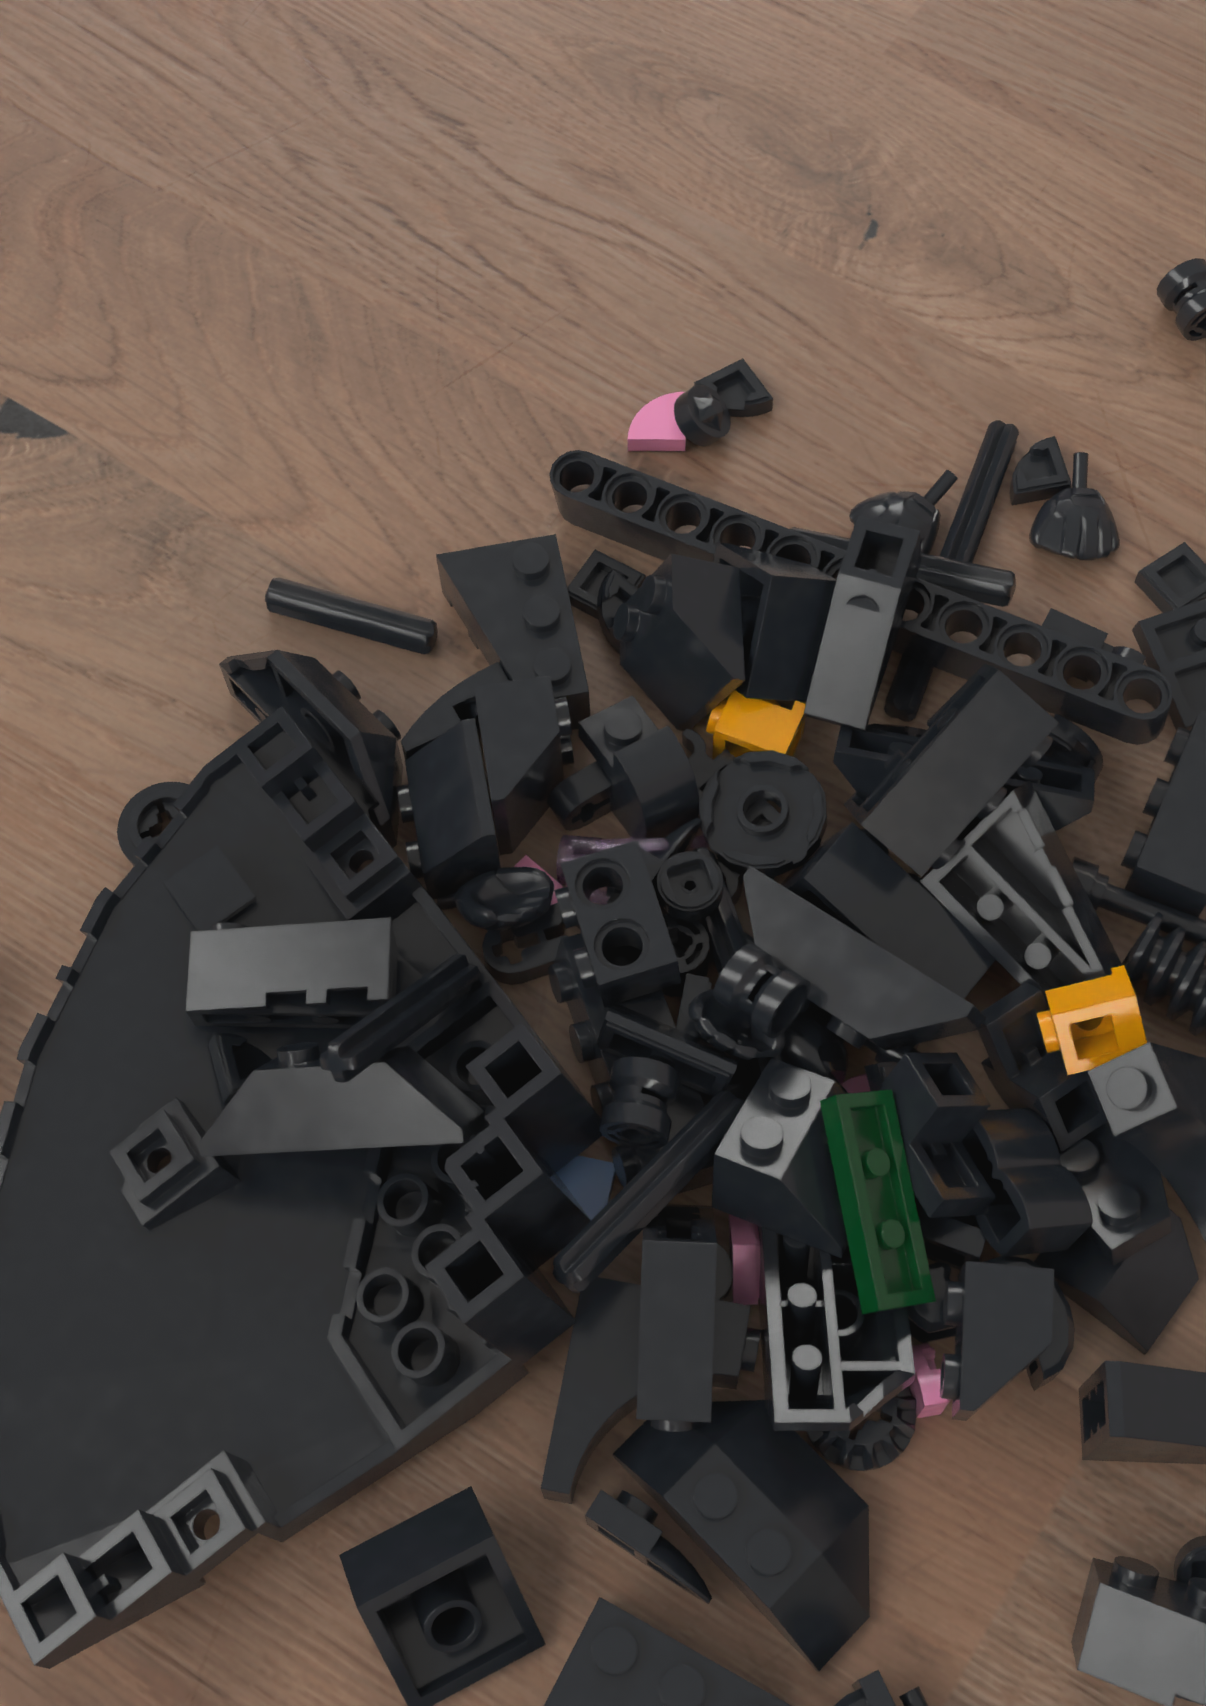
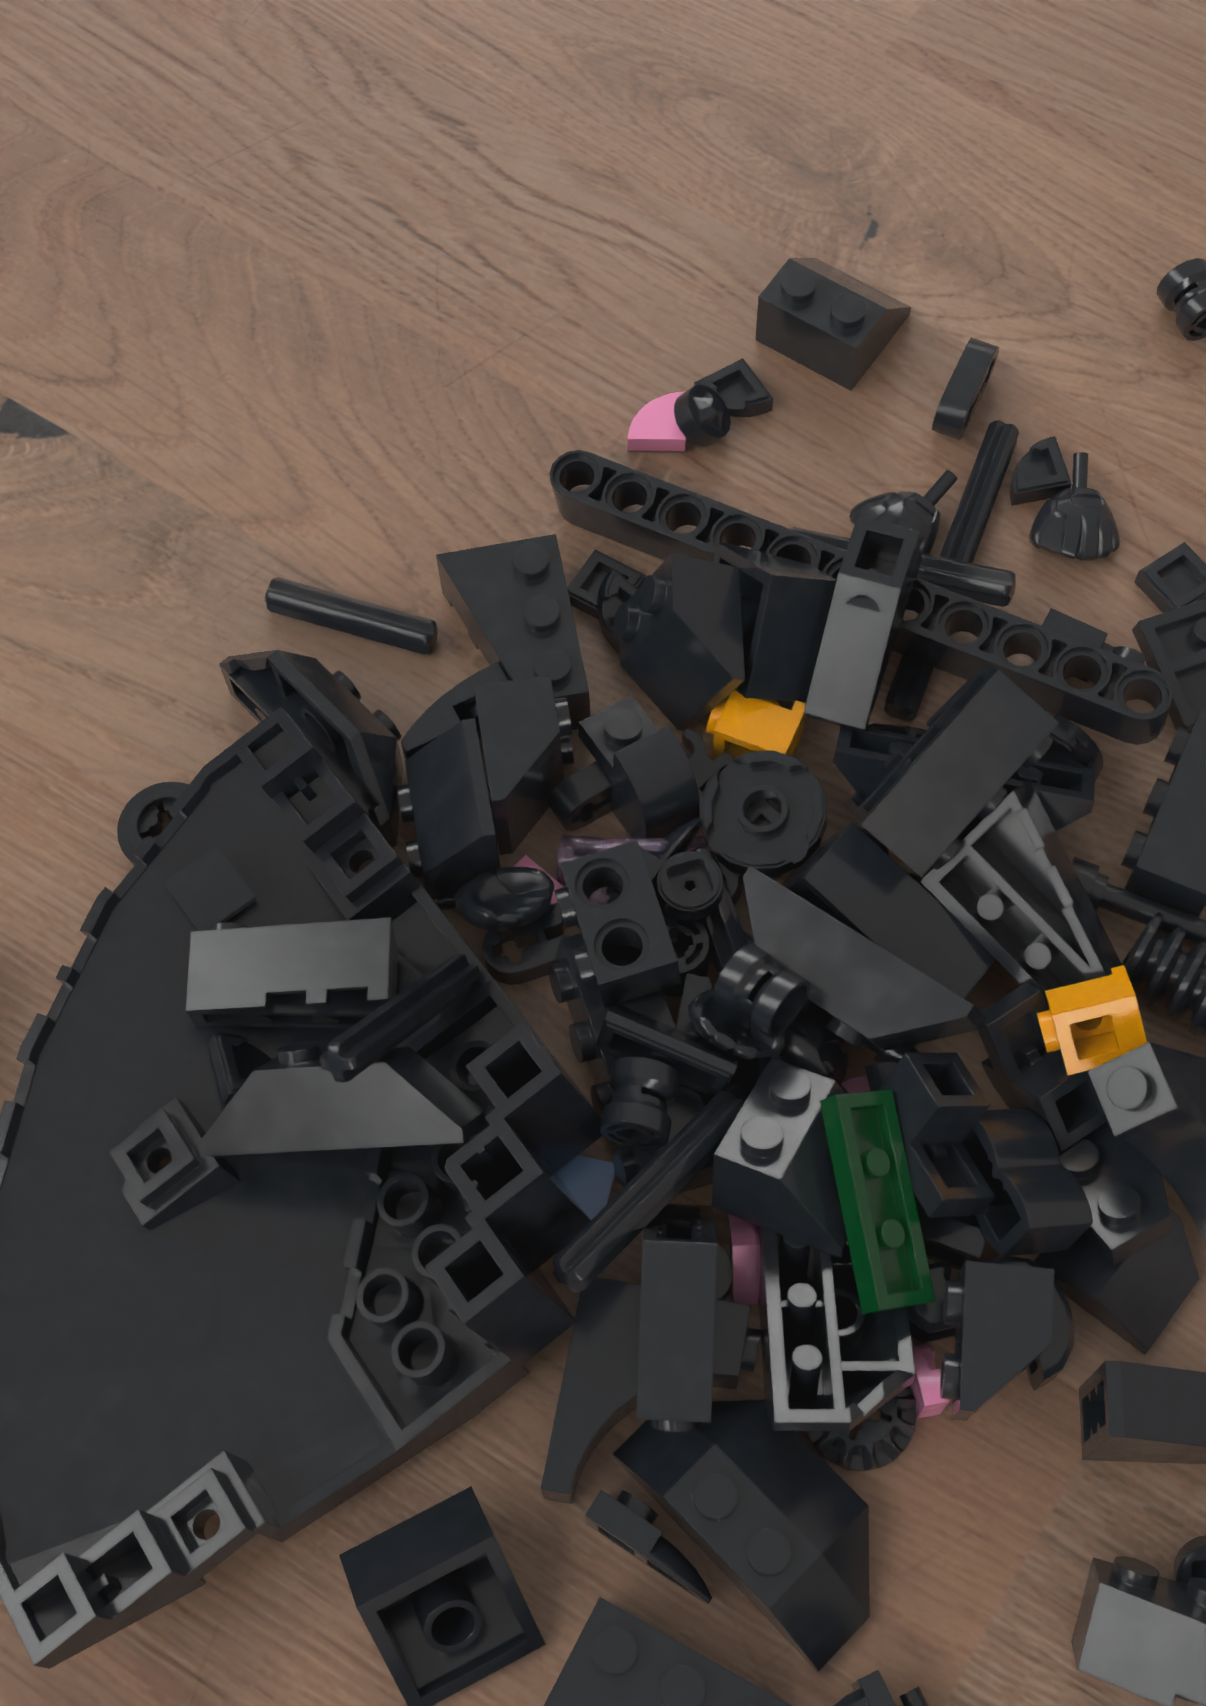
none -> black slope [755,258,911,391]
none -> black beam [932,337,999,440]

